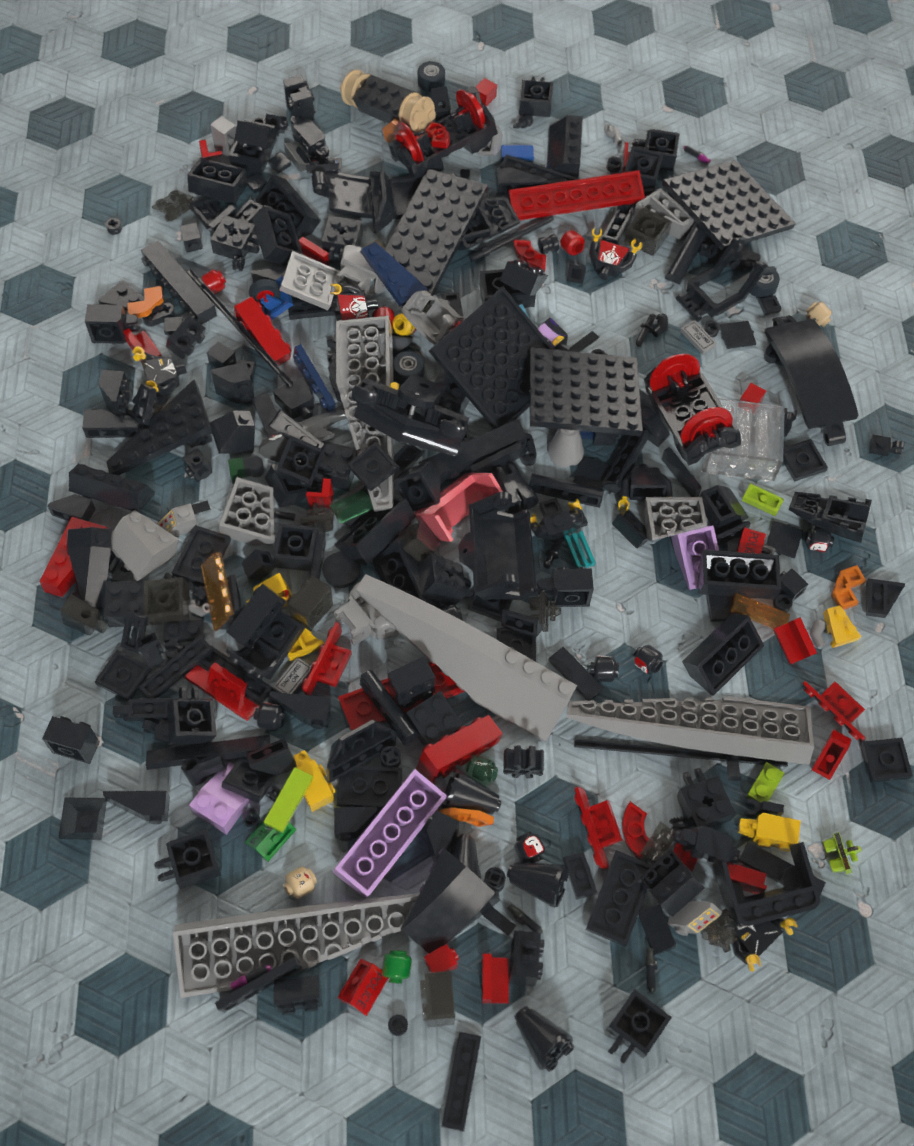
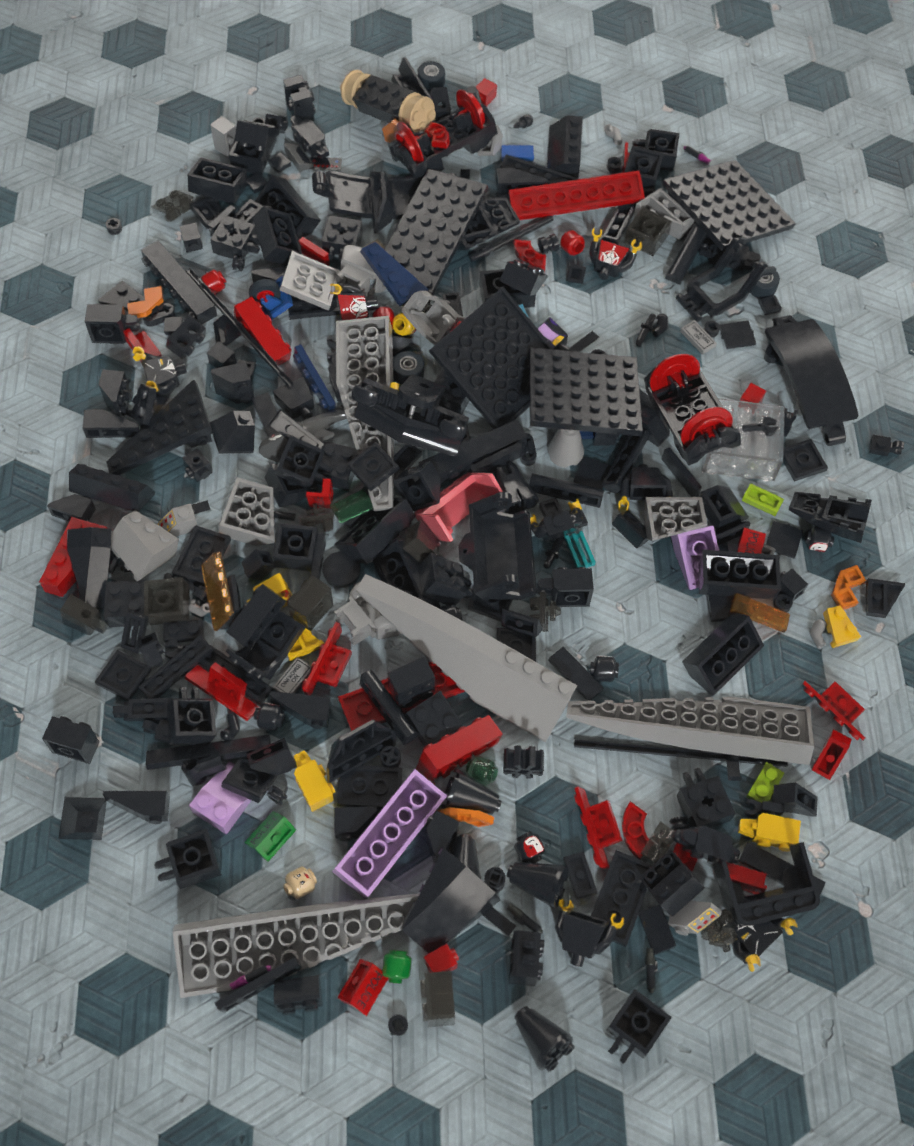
red panel [199,139,222,158] -> none
leg [228,456,265,484] -> none
black hinge [242,808,260,827] -> none
lime tile [264,767,313,833] -> none
black plate [306,160,340,174] -> none
black tile [441,1032,481,1132] -> none
red panel [482,954,509,1004] -> none
black hinge [519,76,554,117] -> none
black head [634,645,664,674] -> none
red panel [773,617,817,665] -> none
tan head [806,302,832,327] -> none
lime hips [823,832,862,874] -> none
black plate [861,738,913,783] -> none
none -> black slope [213,315,241,347]
none -> black arm [220,712,240,741]
none -> black bracket [391,57,431,99]
none -> black torso [555,899,624,967]
none -> black bar [742,417,778,437]
none -> black slope [772,782,818,817]

